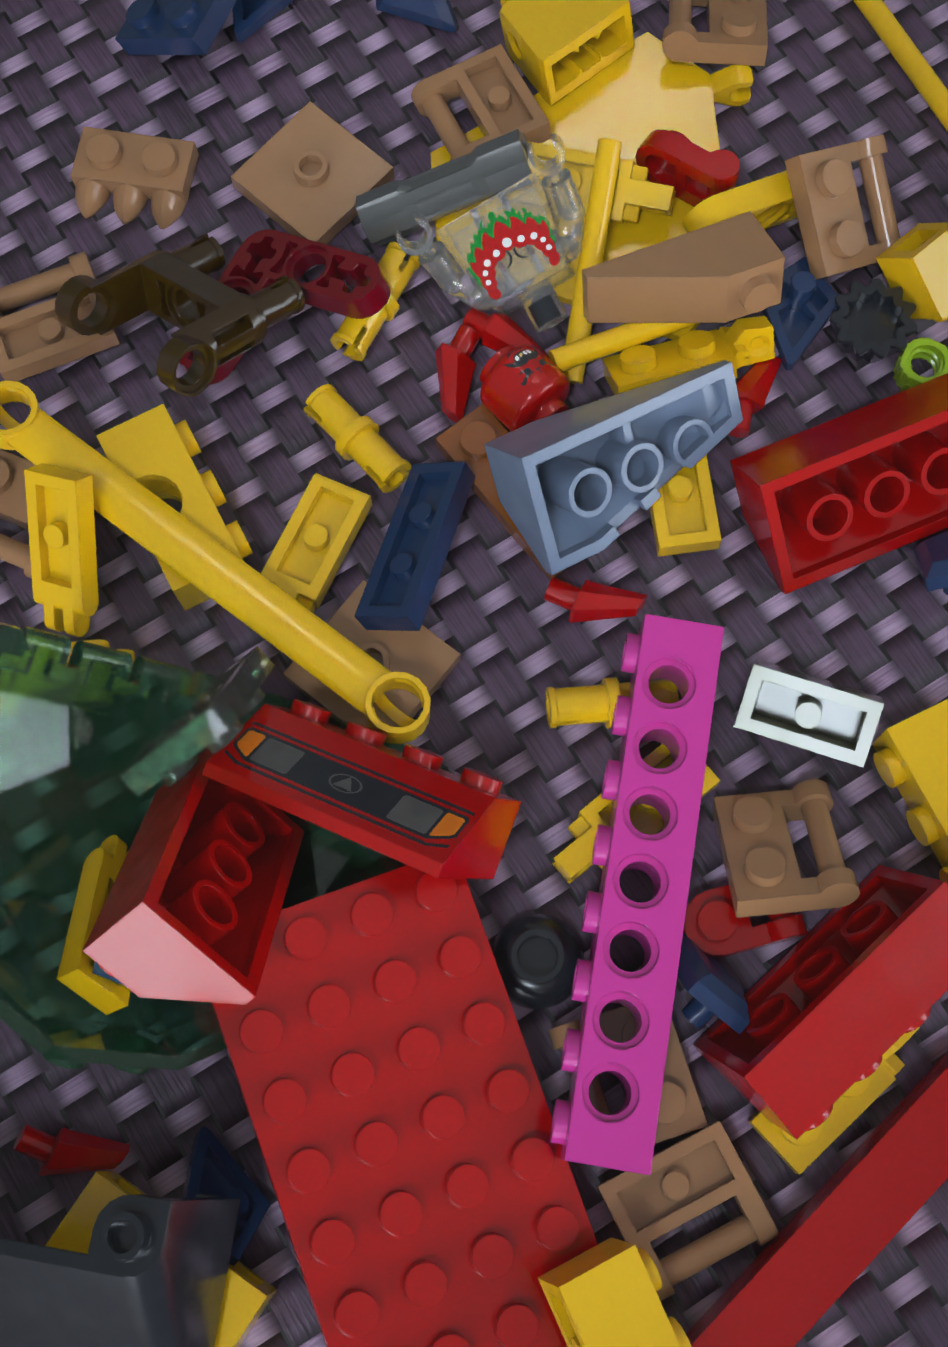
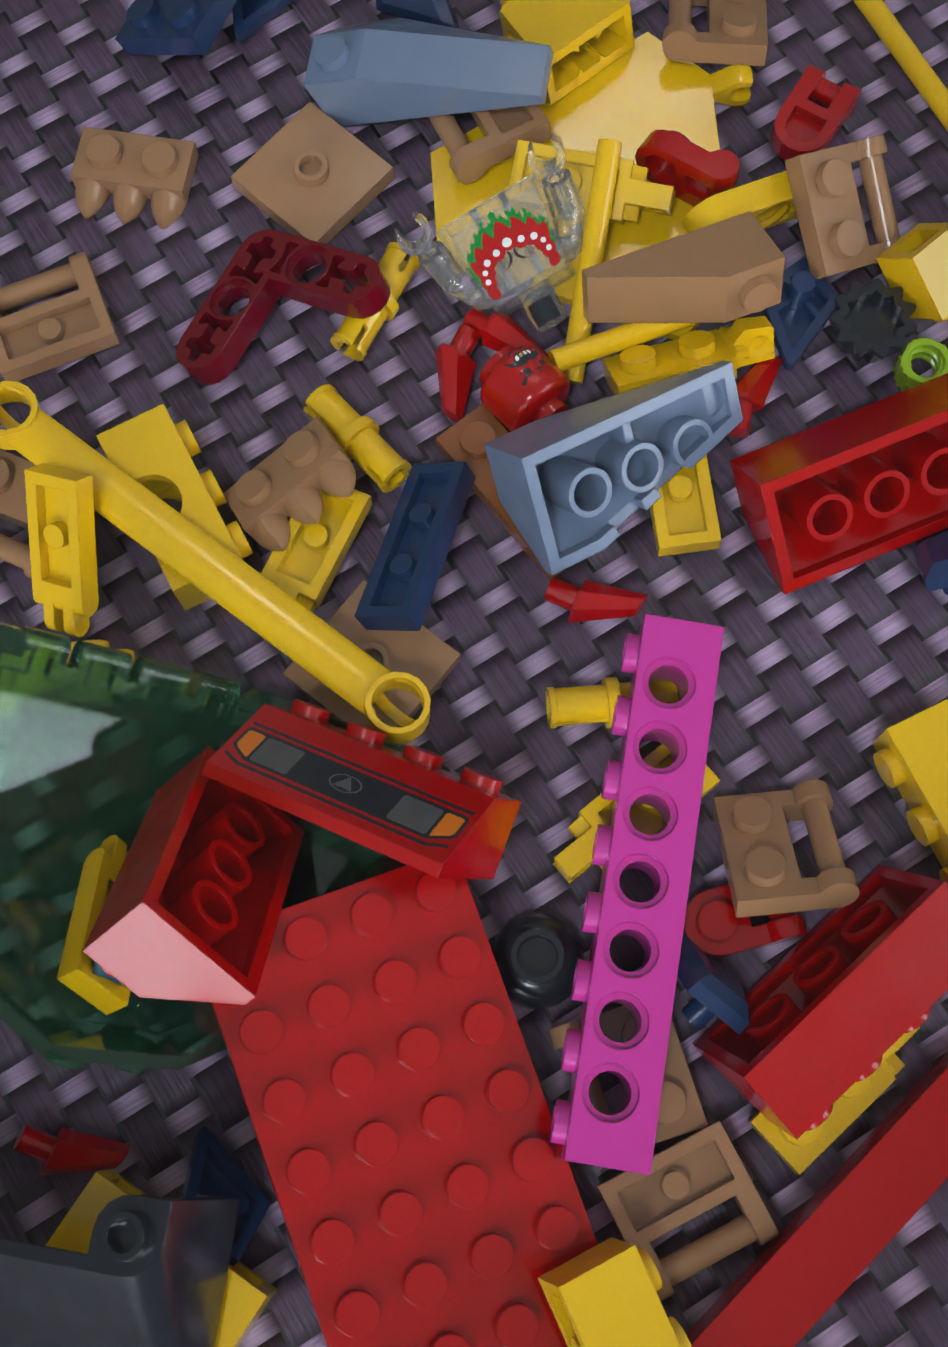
dark brown connector [55,234,305,397] -> none
clear smoke plate [120,646,275,797] -> none
dark grey axle [355,129,539,247] -> none
brick [734,659,884,768] -> none
none -> medium nougat plate [223,416,356,551]
none -> sand blue wedge [304,18,553,127]
none -> red plate [771,64,862,161]

